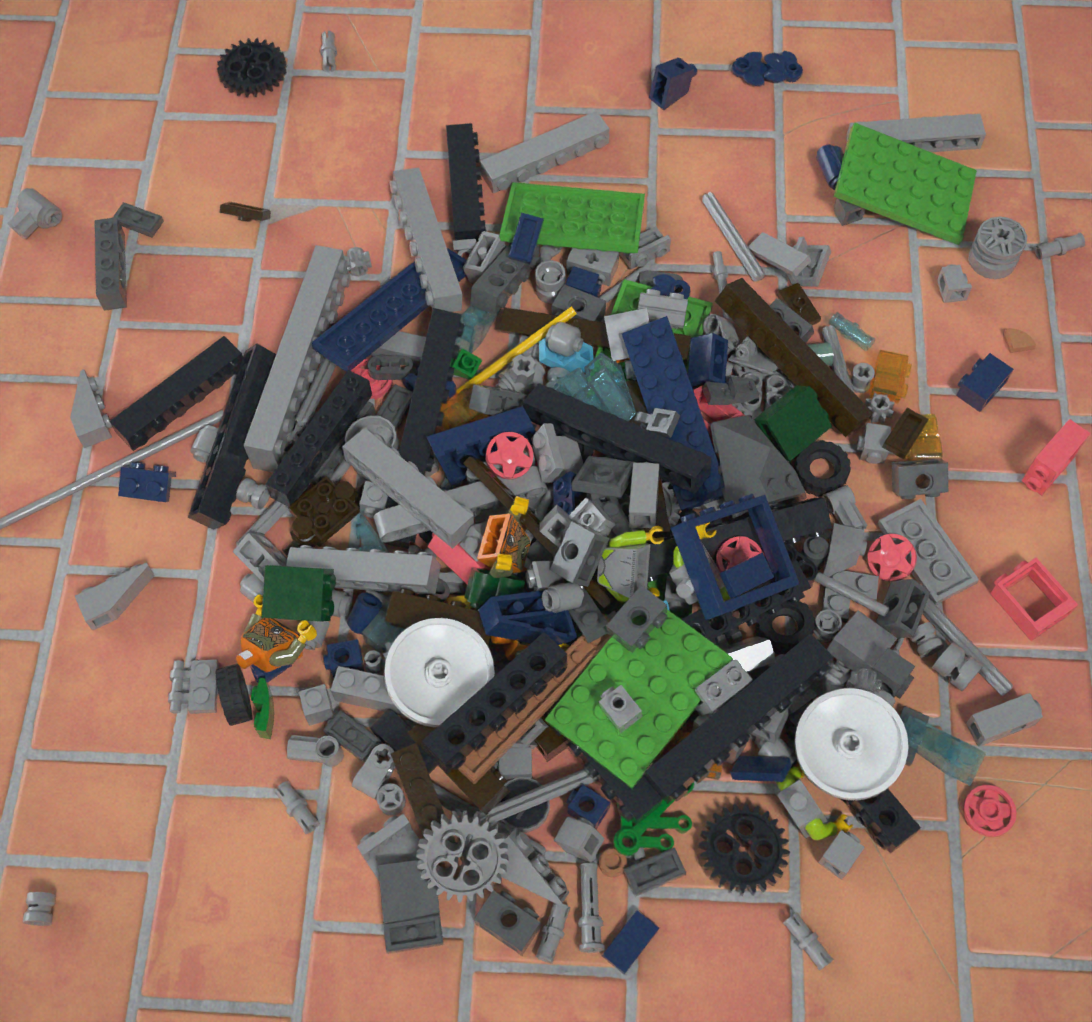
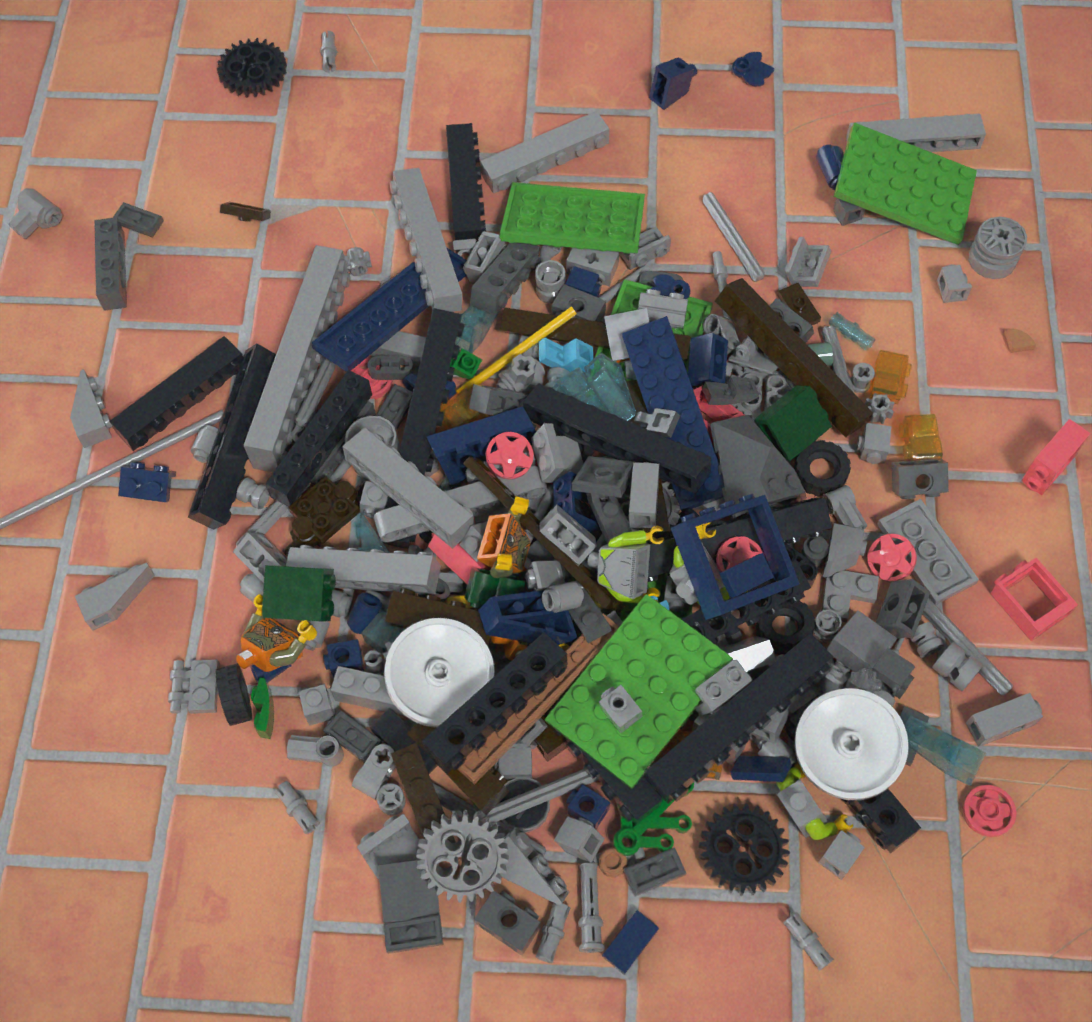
light grey wheel [22,892,56,926] -> none
dark blue tile [508,213,544,265] -> none
light grey head [546,322,583,357] -> none
dark grey brick [550,521,610,587] -> none
light grey brick [568,498,616,536] -> none
dark grey brick [606,585,668,653] -> none
light grey tile [748,232,811,277] -> none
dark blue plate [763,50,803,83] -> none
light grey bar [815,572,889,617] -> none
dark brown tile [882,408,929,459] -> none
dark blue brick [956,353,1014,412] -> none
light grey pin [1035,233,1085,260] -> none

